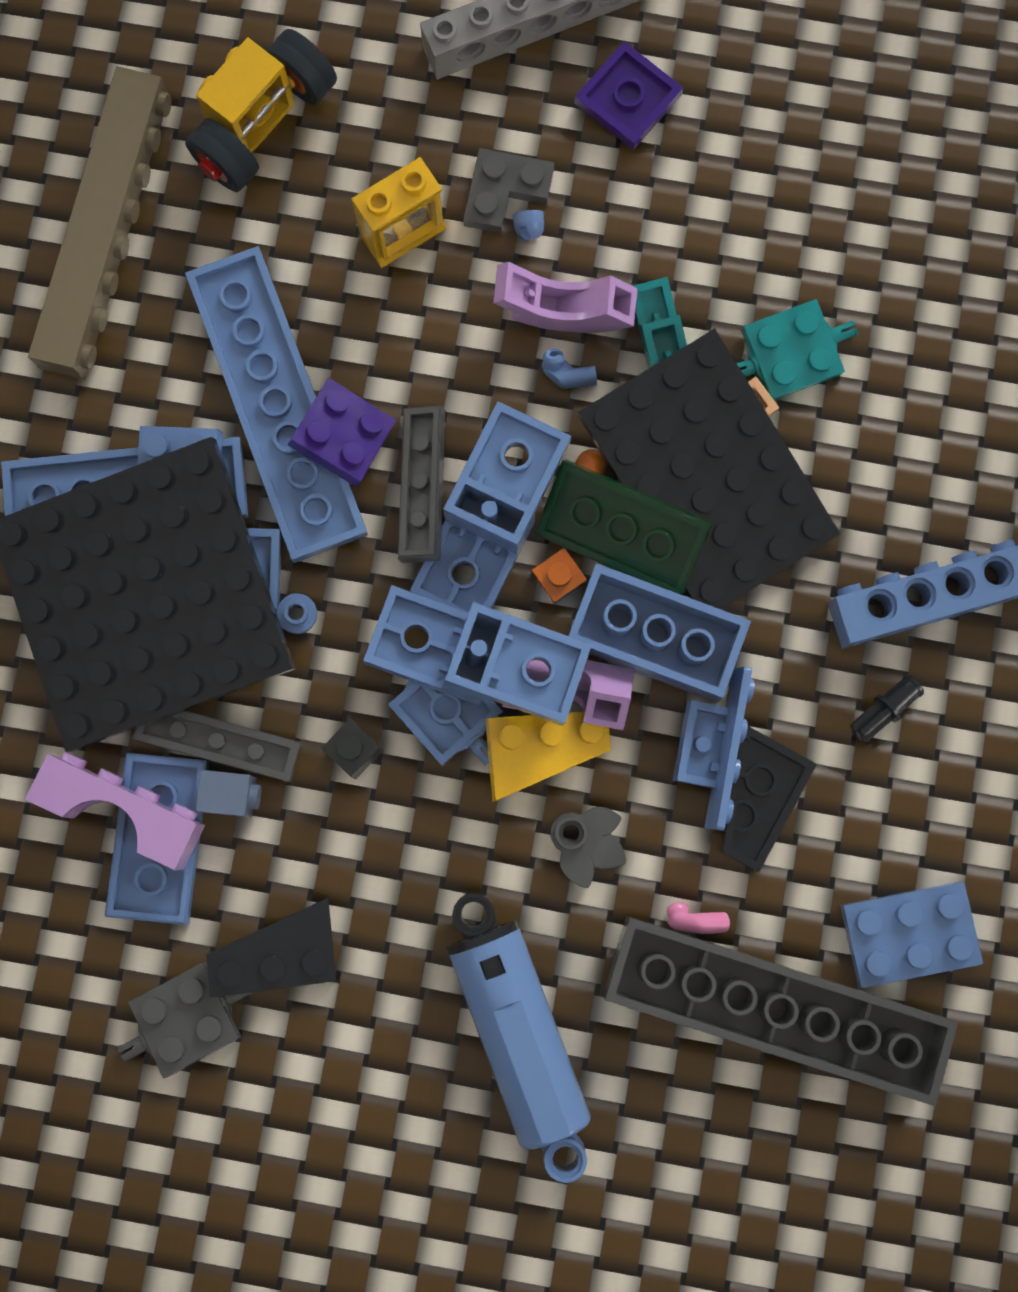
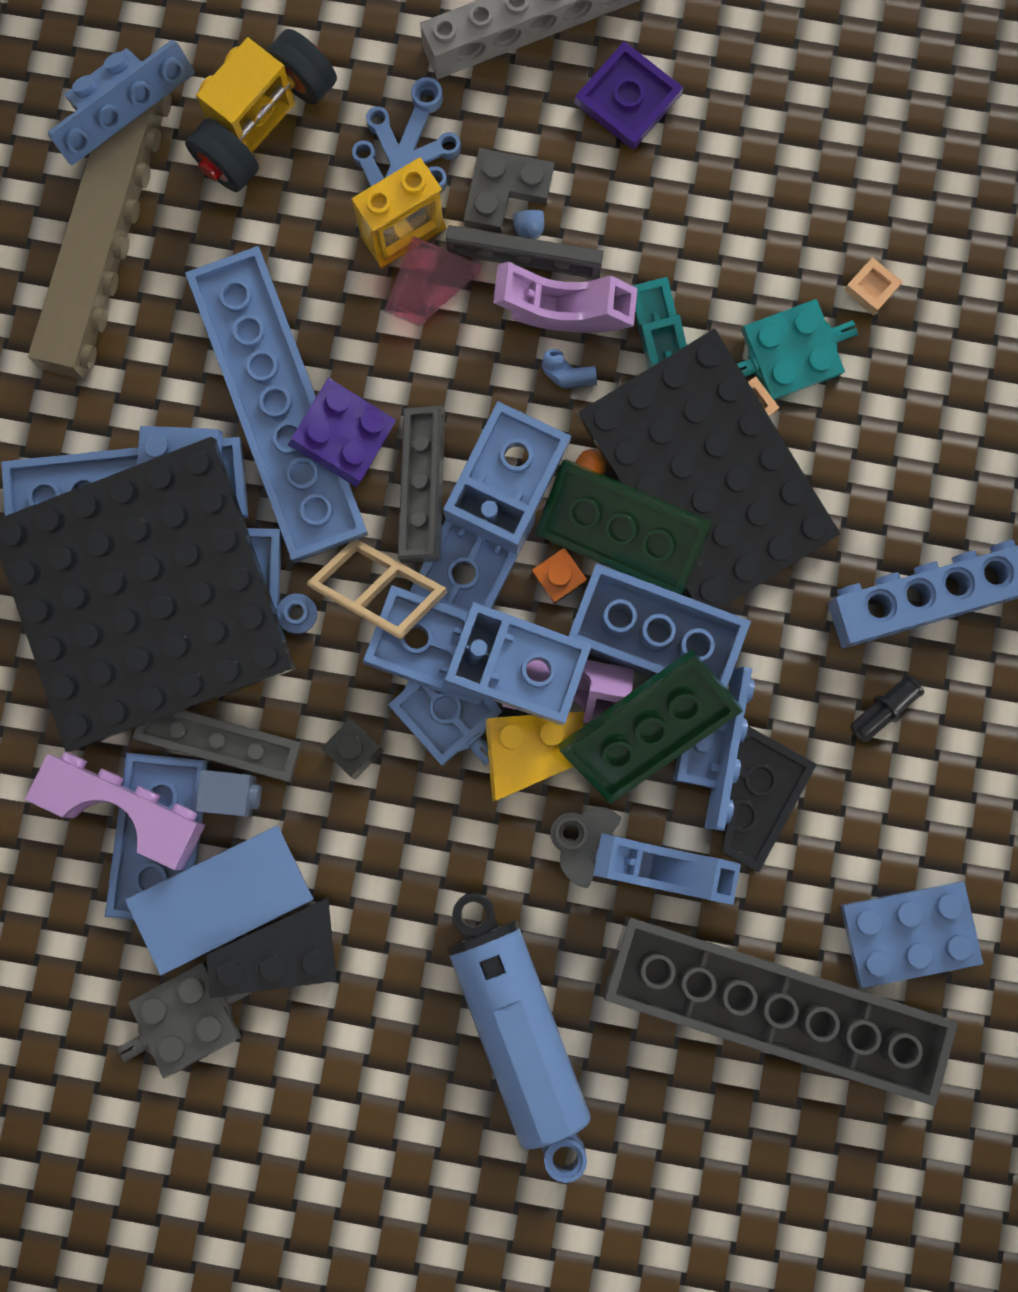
bright pink arm [666,902,730,934] -> none
none -> medium blue bracket [48,40,195,165]
none -> medium blue tile [125,825,313,976]
none -> tan window [307,539,447,639]
none -> medium blue plant [352,77,461,193]
none -> clear pink wing [383,236,482,327]
none -> dark grey tile [446,225,604,279]
none -> dark green tile [559,649,743,804]
none -> medium blue arch [593,833,741,905]
none -> light nougat plate [844,257,902,315]

